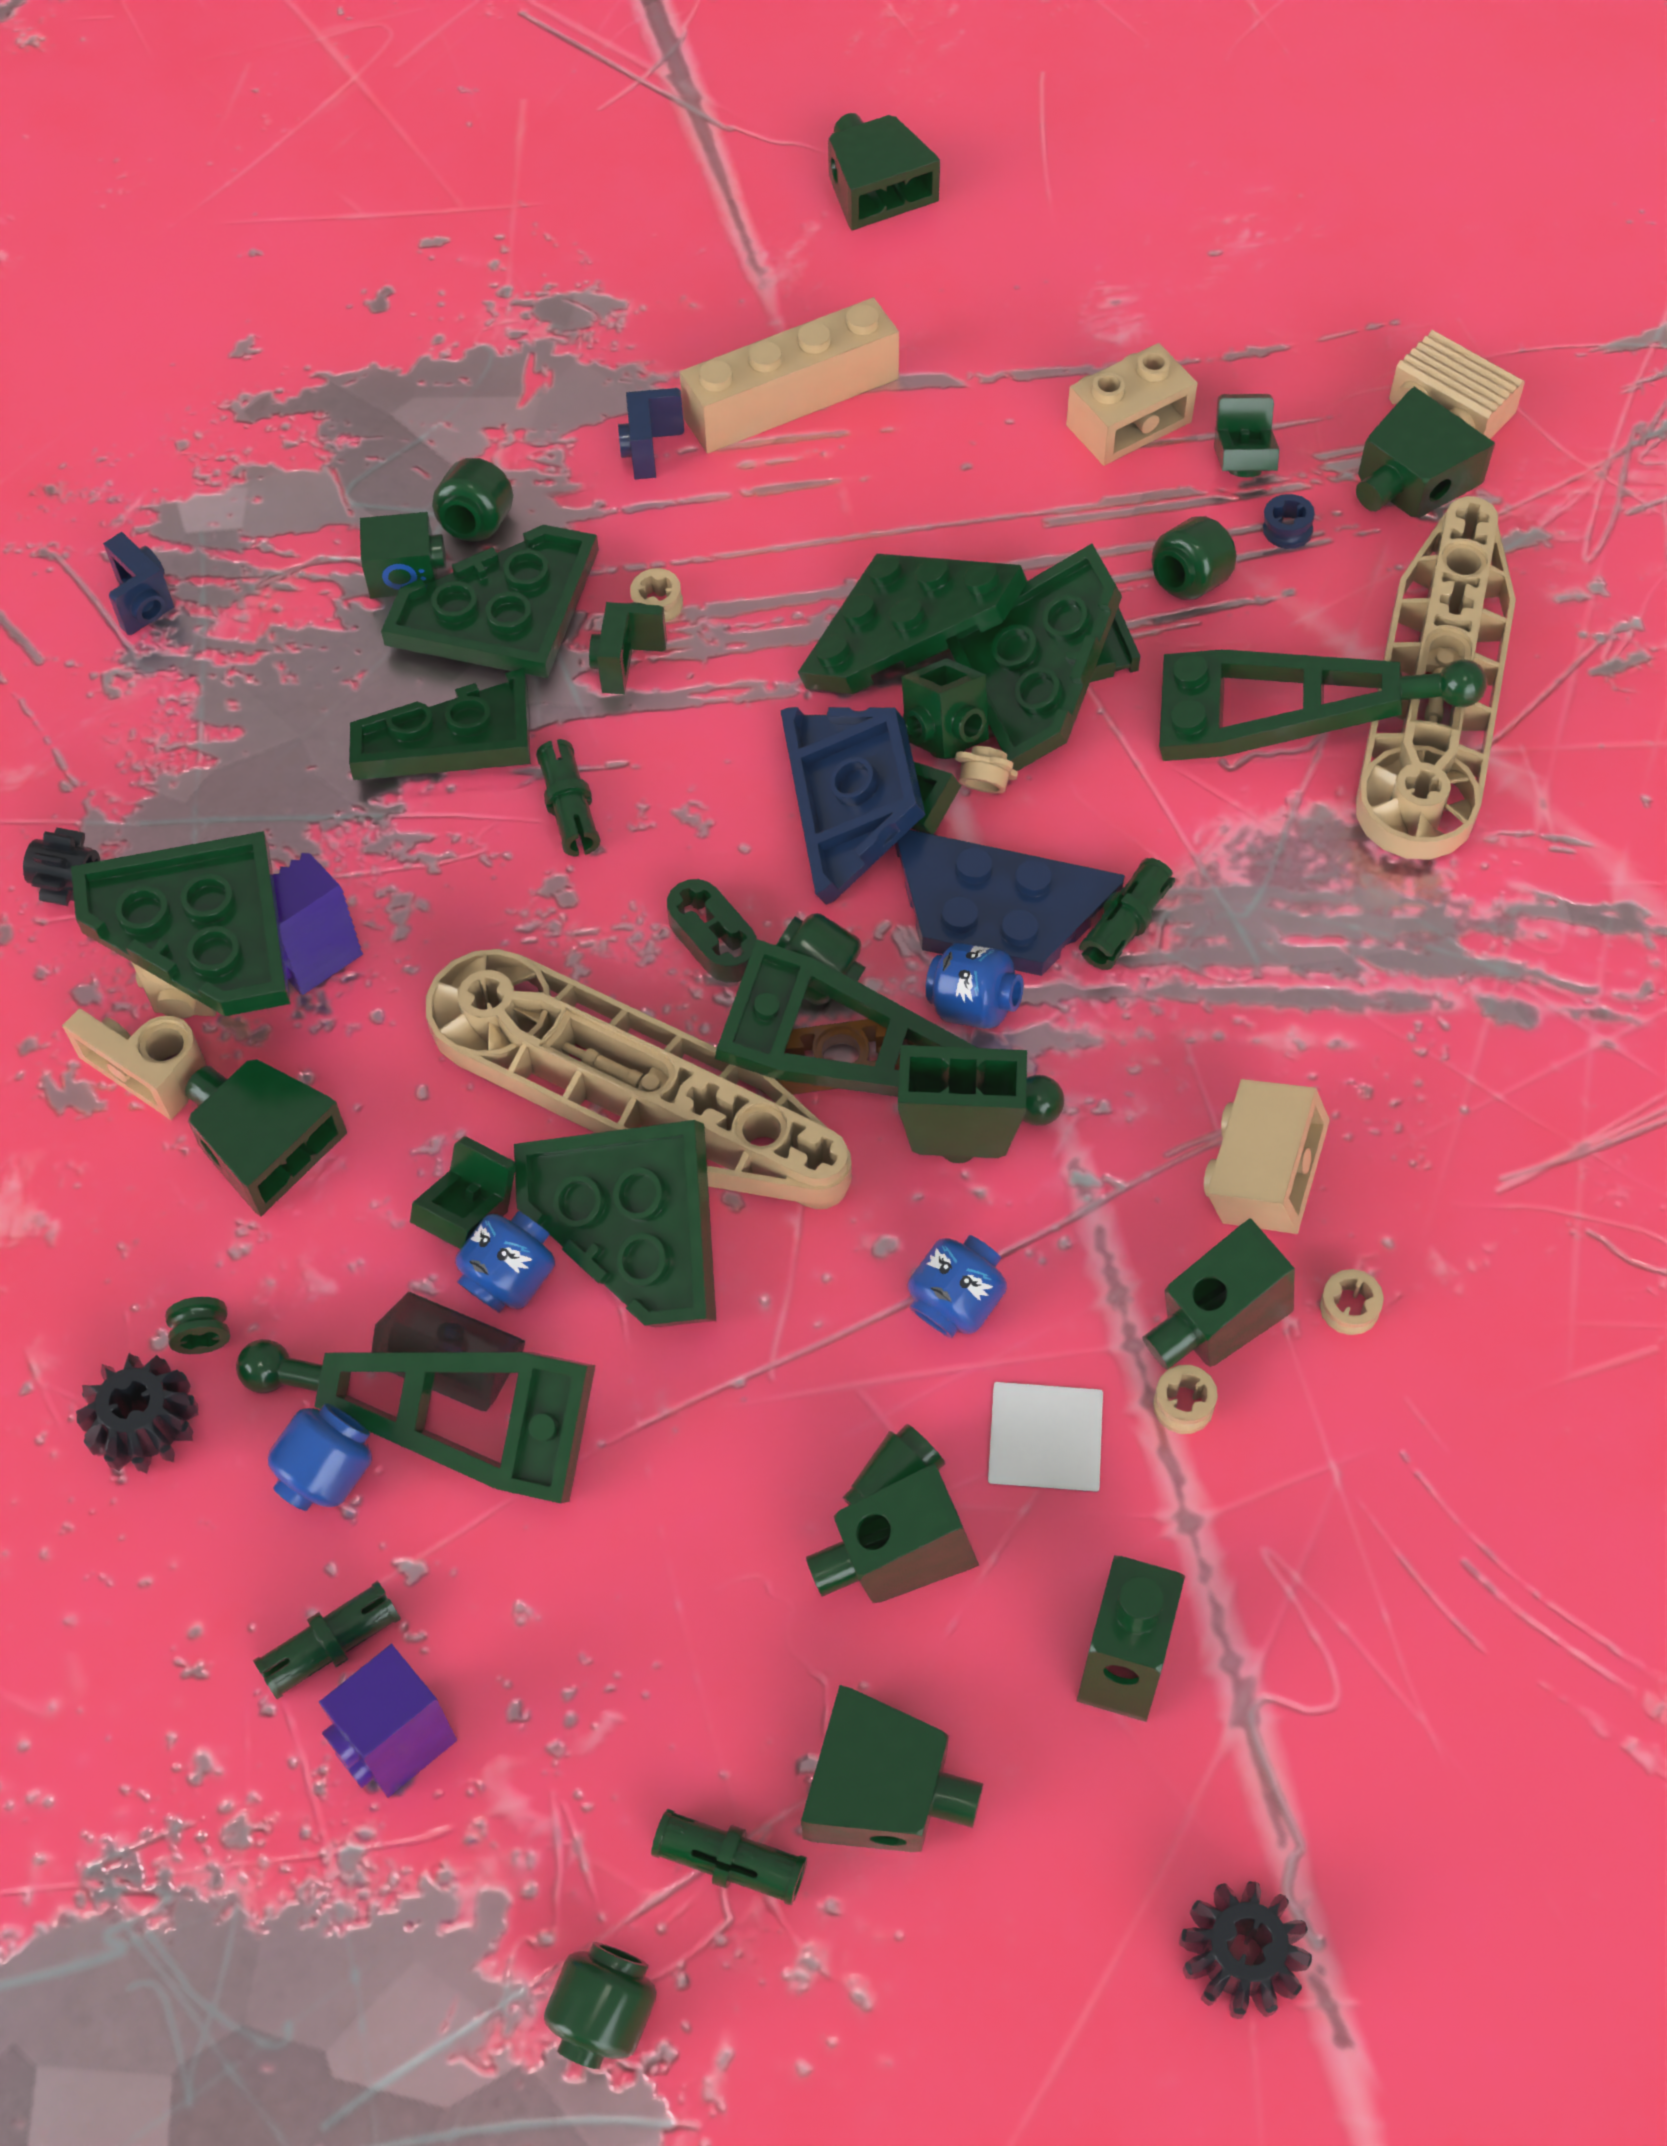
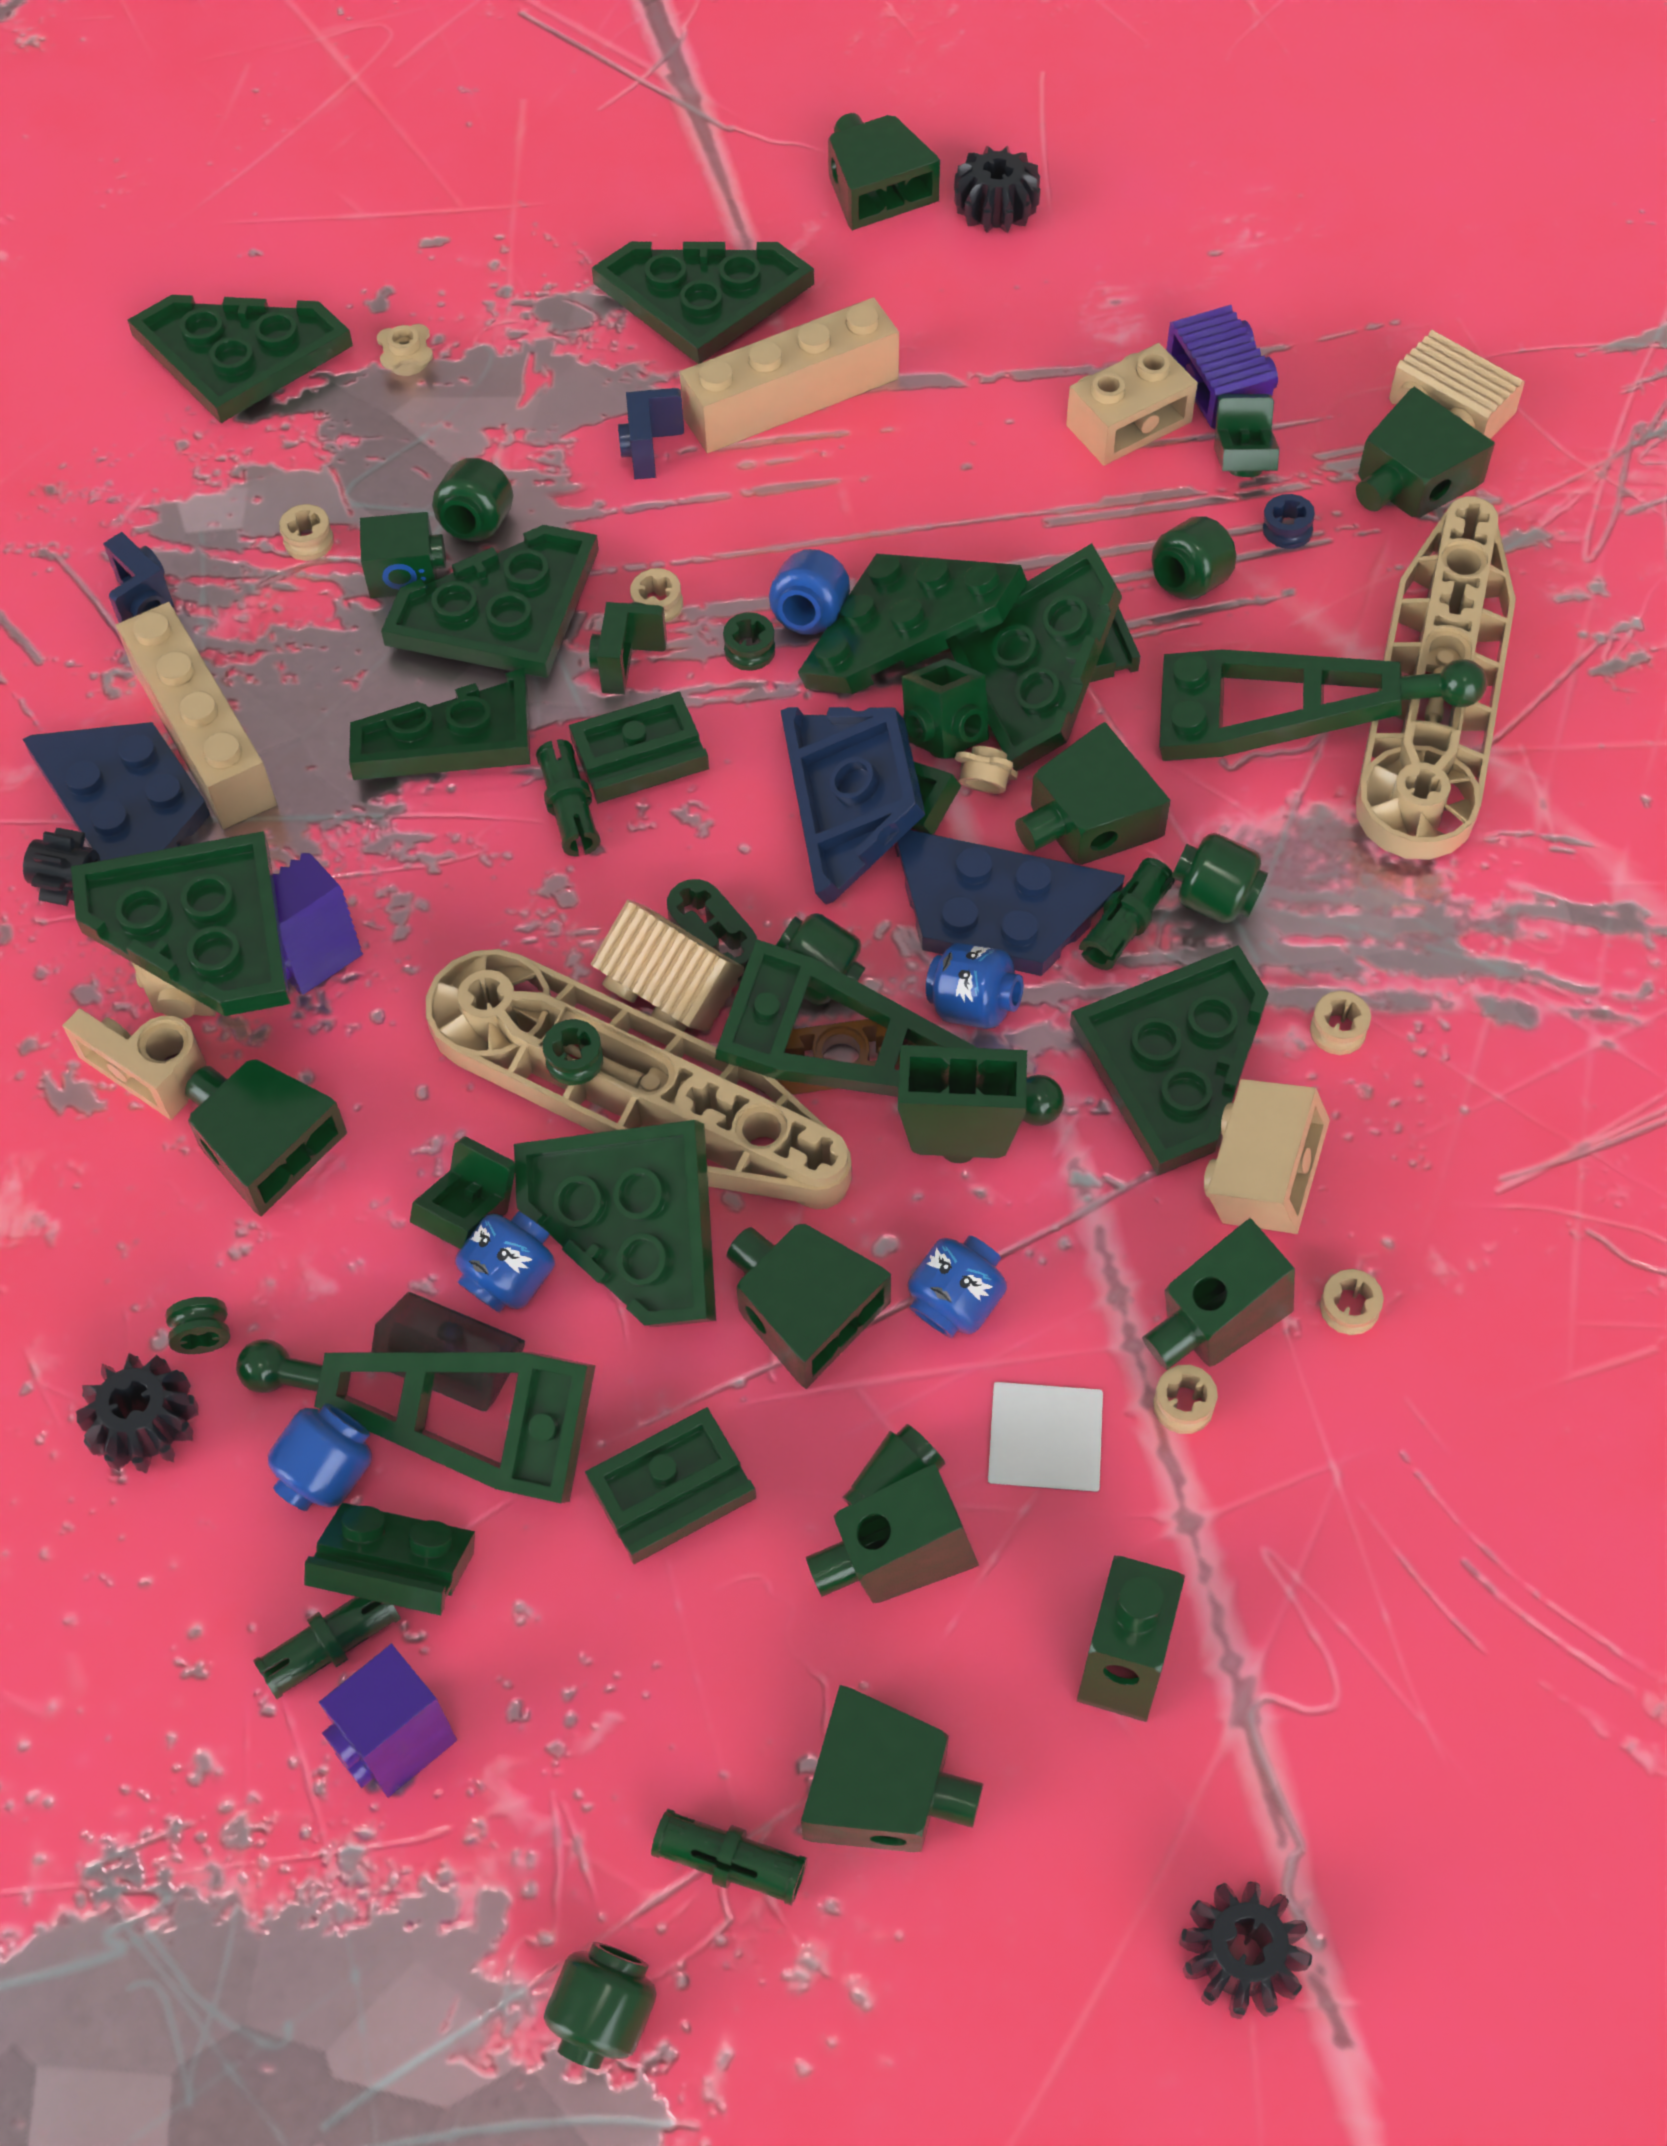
none -> dark blue wing [23,722,210,861]
none -> tan brick [115,602,277,830]
none -> dark green plate [127,295,353,423]
none -> tan bush [279,504,334,561]
none -> dark green plate [304,1503,475,1616]
none -> tan plate [377,324,433,376]
none -> dark green bush [543,1019,603,1086]
none -> dark green plate [569,691,709,804]
none -> dark green plate [585,1407,756,1565]
none -> tan brick [590,899,744,1032]
none -> dark green plate [592,241,814,364]
none -> dark green bush [723,612,775,671]
none -> dark green torso [727,1224,891,1389]
none -> blue head [769,549,850,635]
none -> black gear [954,146,1041,233]
none -> dark green torso [1015,722,1171,865]
none -> dark green plate [1070,945,1269,1176]
none -> dark purple brick [1166,305,1278,429]
none -> dark green head [1171,833,1268,924]
none -> tan bush [1310,991,1371,1055]

